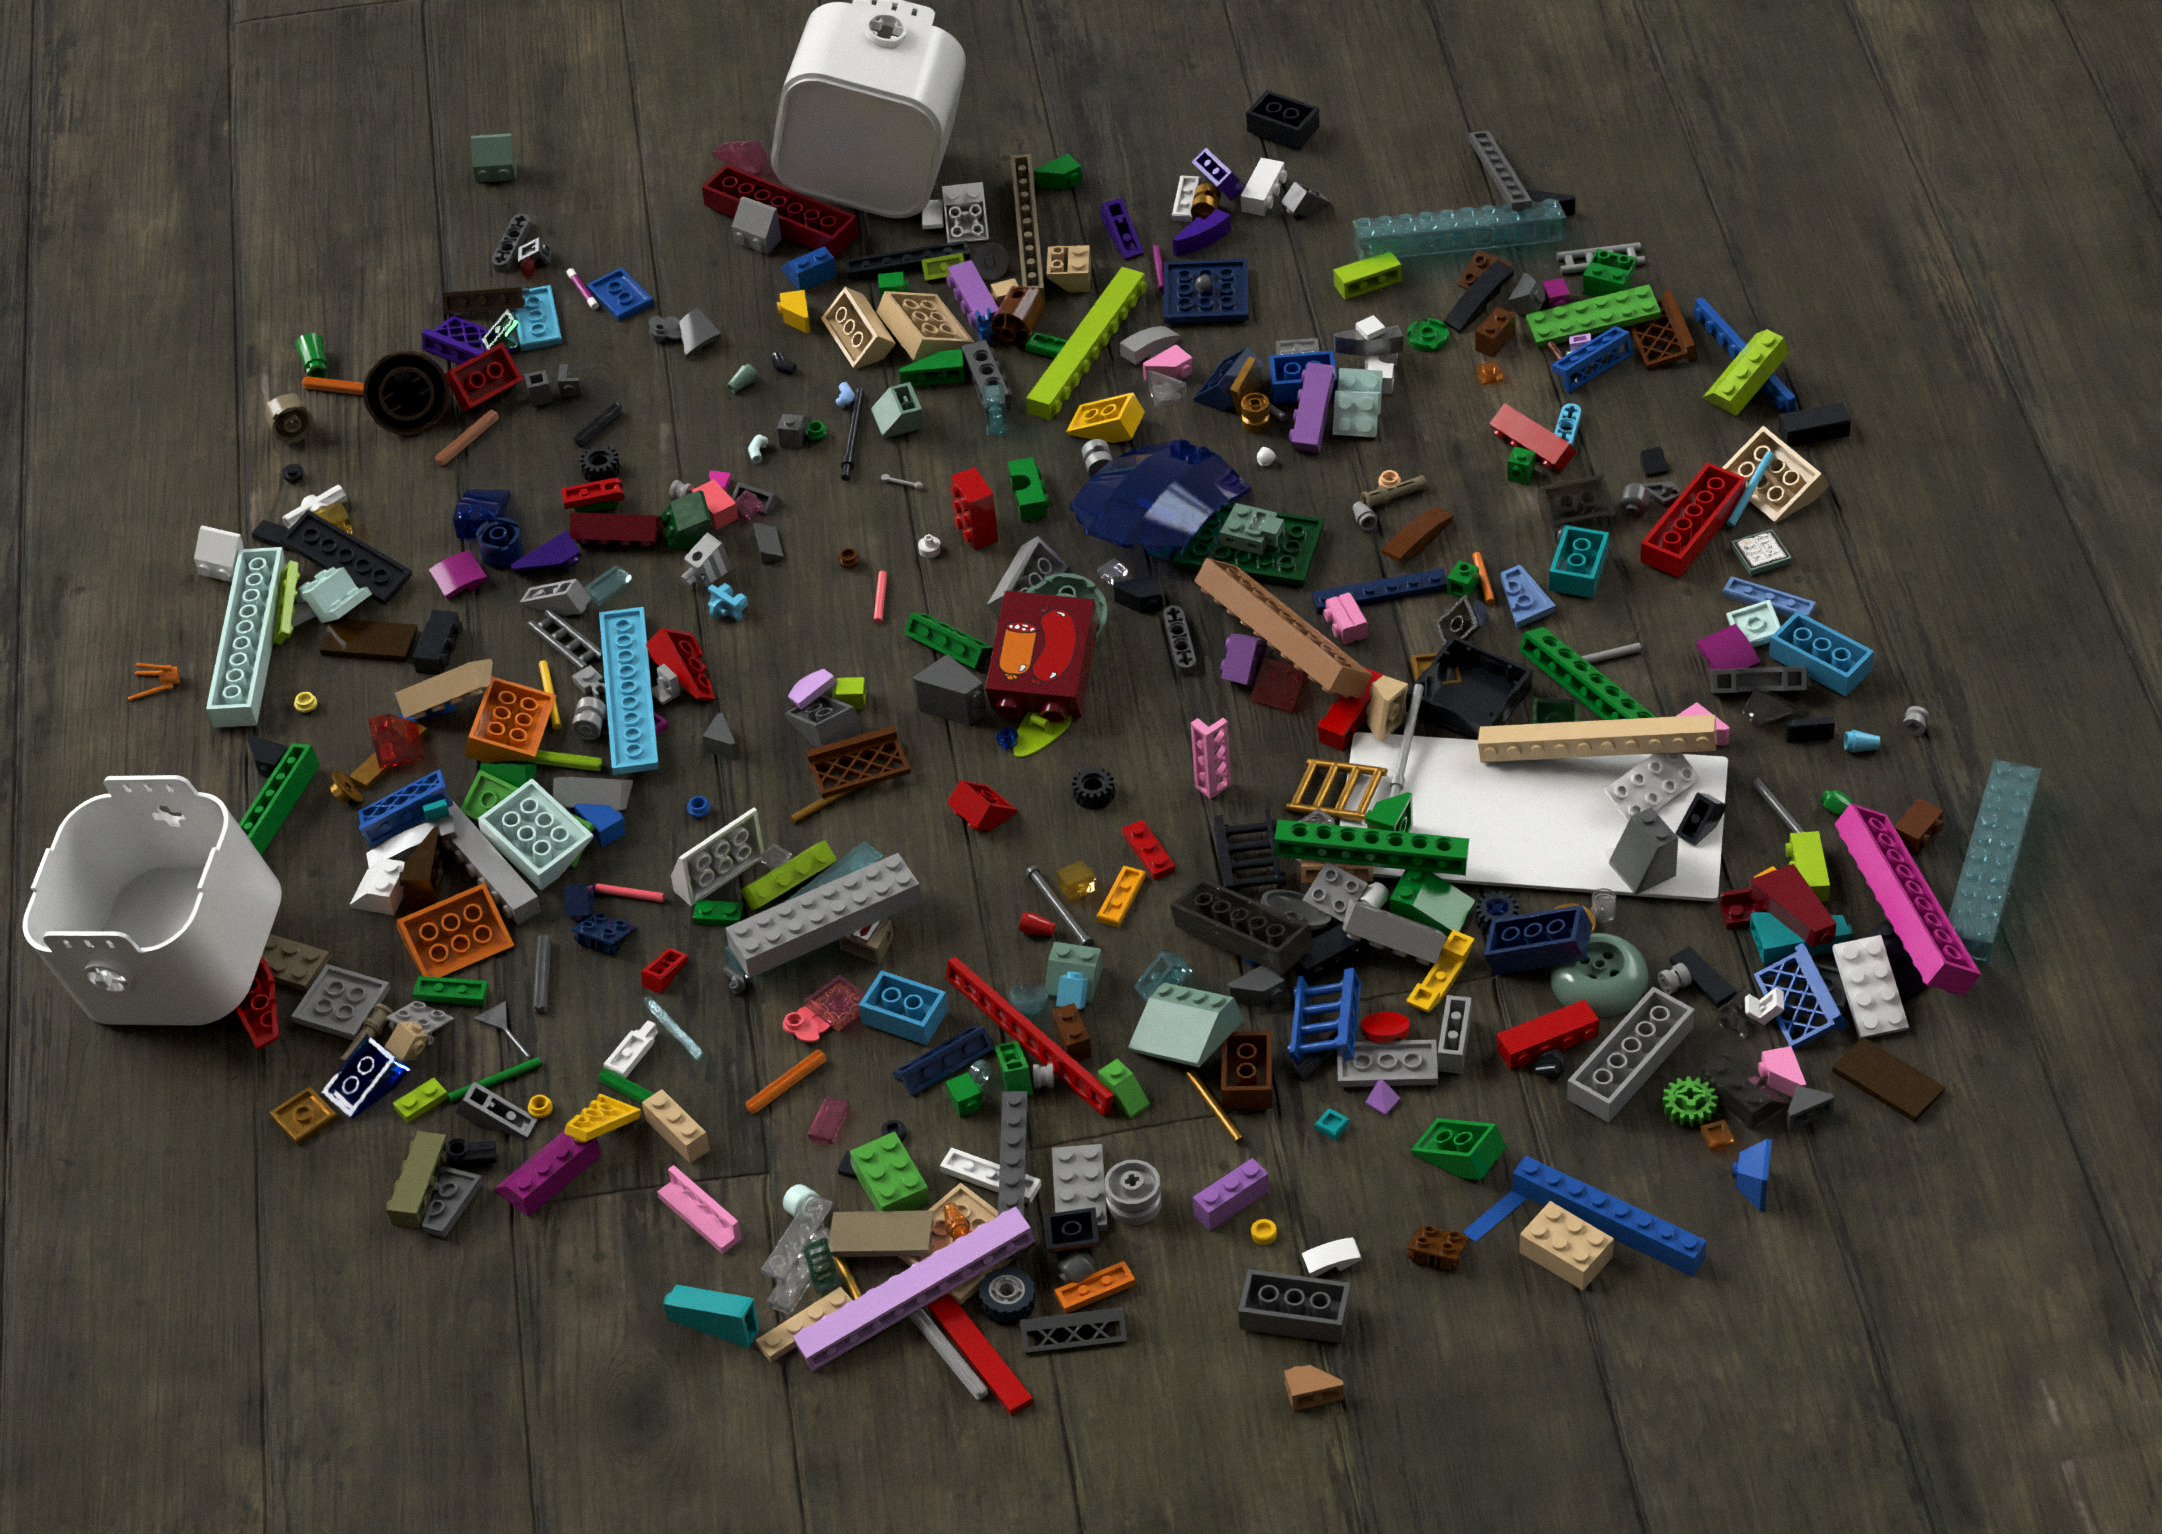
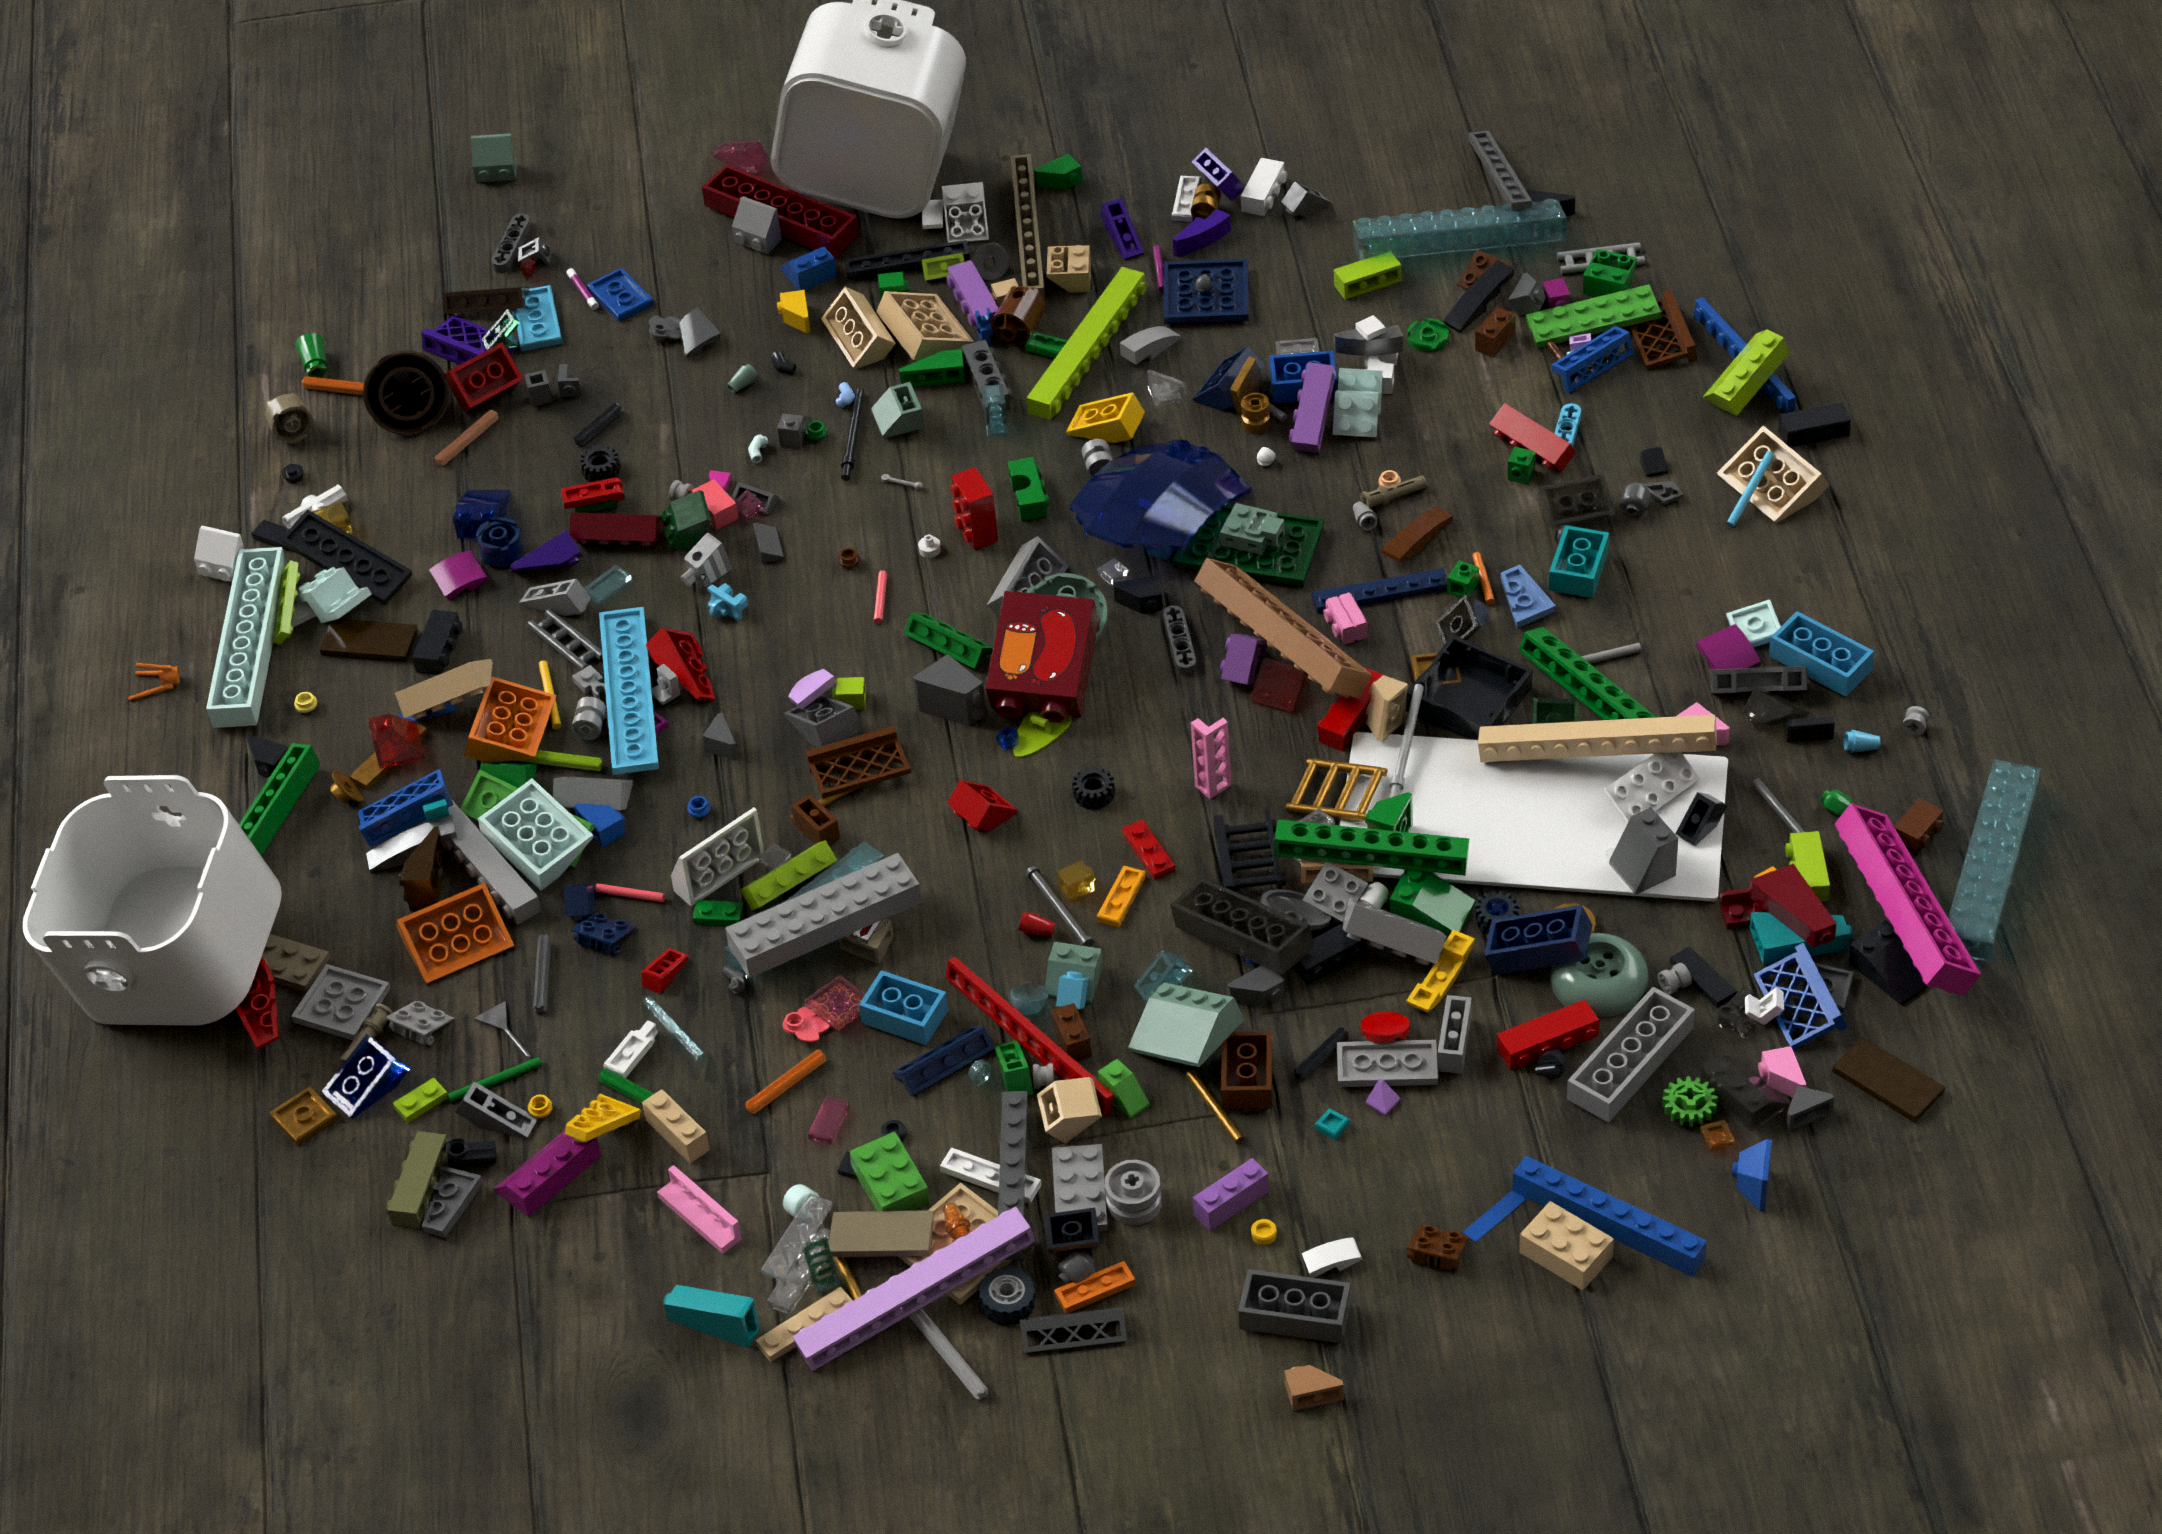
white slope [350,858,405,915] -> none
tan brick [385,1021,429,1061] -> none
green plate [412,976,489,1006] -> none
red tile [928,1294,1033,1415] -> none
green brick [946,1072,984,1117] -> none
bright pink slope [1143,345,1193,383] -> none
black brick [1246,90,1320,150] -> none
blue fence [1288,968,1361,1066] -> none
green slope [1411,1118,1507,1180] -> none
clear orange plate [1475,361,1503,385] -> none
clear wheel [1591,888,1616,922] -> none
red brick [1640,462,1747,578] -> none
medium blue tile [1722,576,1816,618] -> none
tile [1731,529,1792,576] -> none
white plate [1832,935,1909,1040] -> none
none -> reddish brown brick [791,794,841,845]
none -> tan slope [1037,1077,1102,1144]

